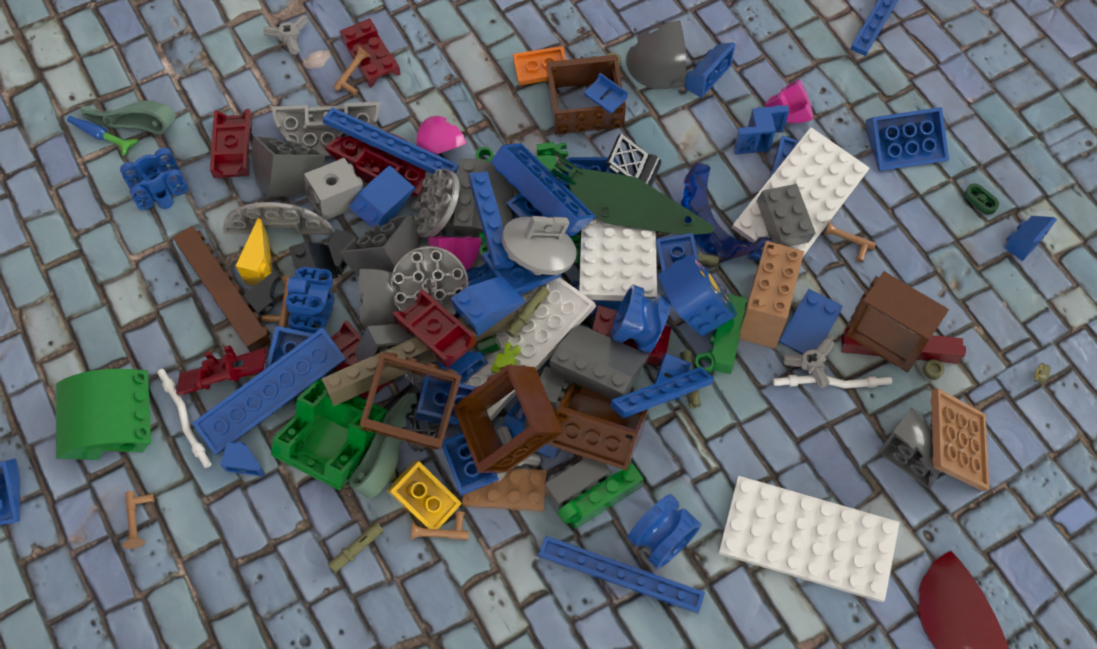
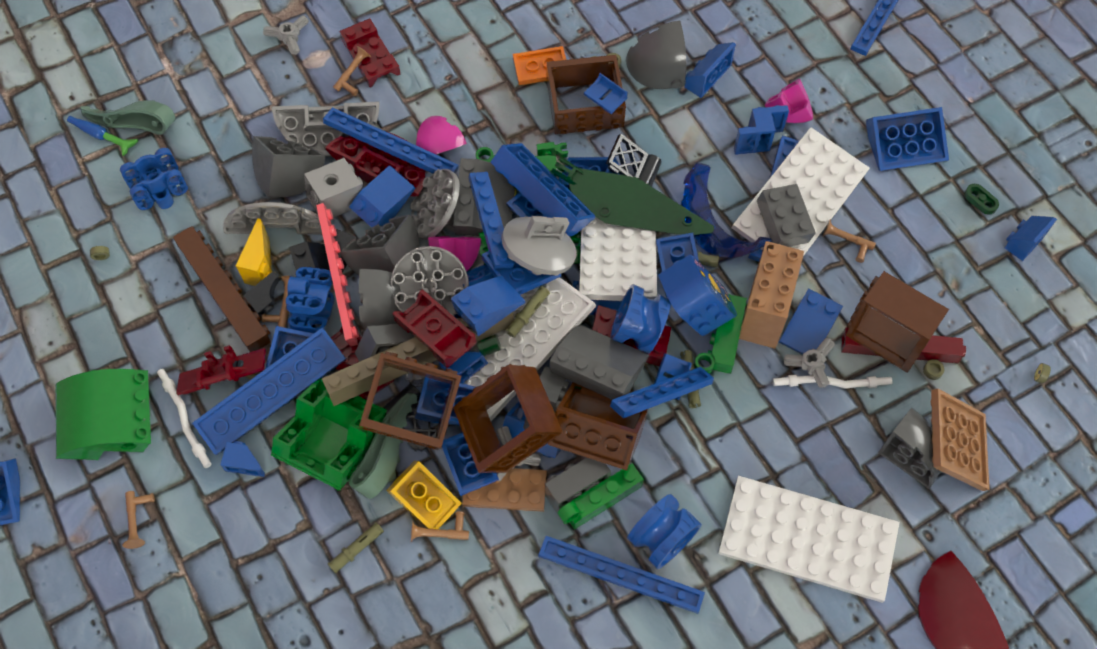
dark red piece [210,109,253,178] -> none
lime plate [490,342,521,374] -> none
none -> olive tile [90,246,110,260]
none -> coral plate [316,203,359,347]

